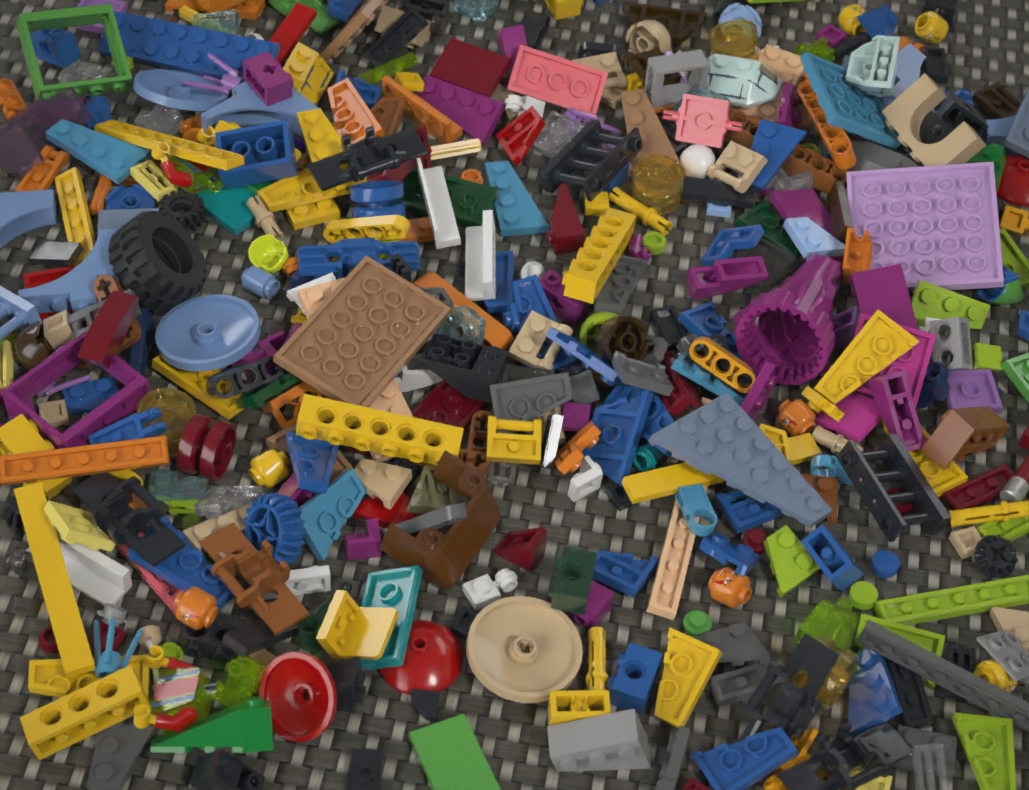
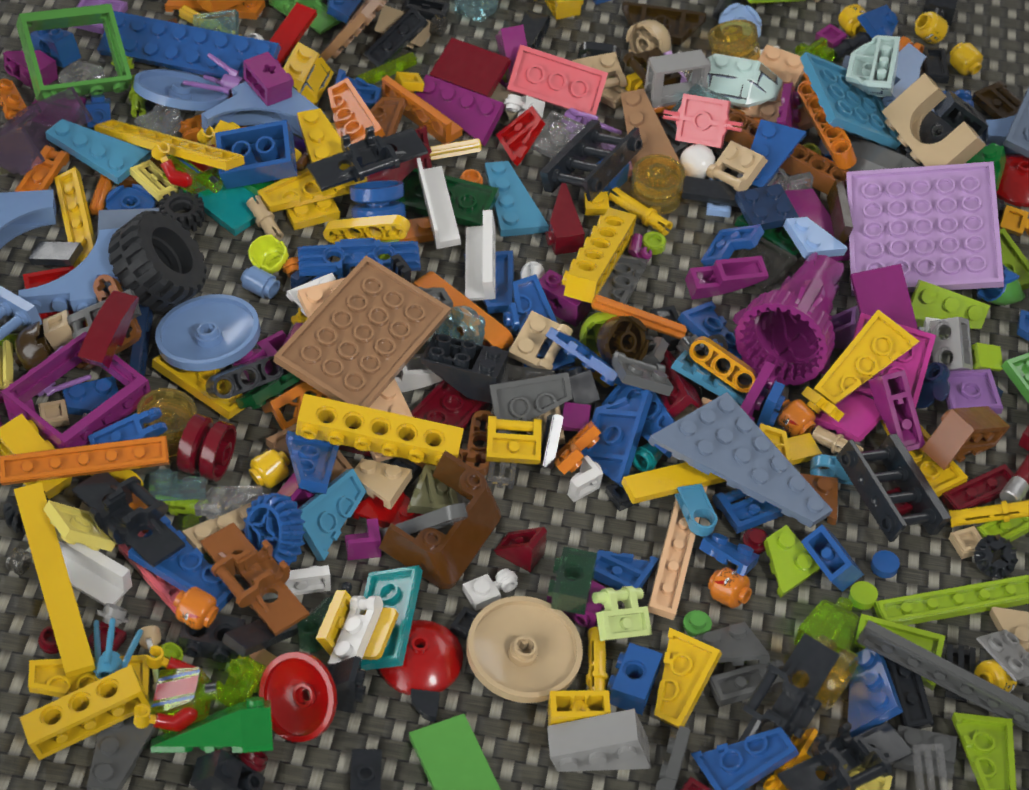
orange hinge [842,228,873,284] -> none
none -> magenta slope [3,50,58,89]
none -> lime pin [129,74,147,118]
none -> dark red plate [238,751,268,772]
none -> white plate [328,596,383,666]
none -> orange axle [591,295,687,340]
none -> yellowish green plate [592,586,652,641]
none -> dark blue plate [735,183,799,230]
none -> blue wing [756,381,786,427]
none -> yellow head [949,42,983,76]

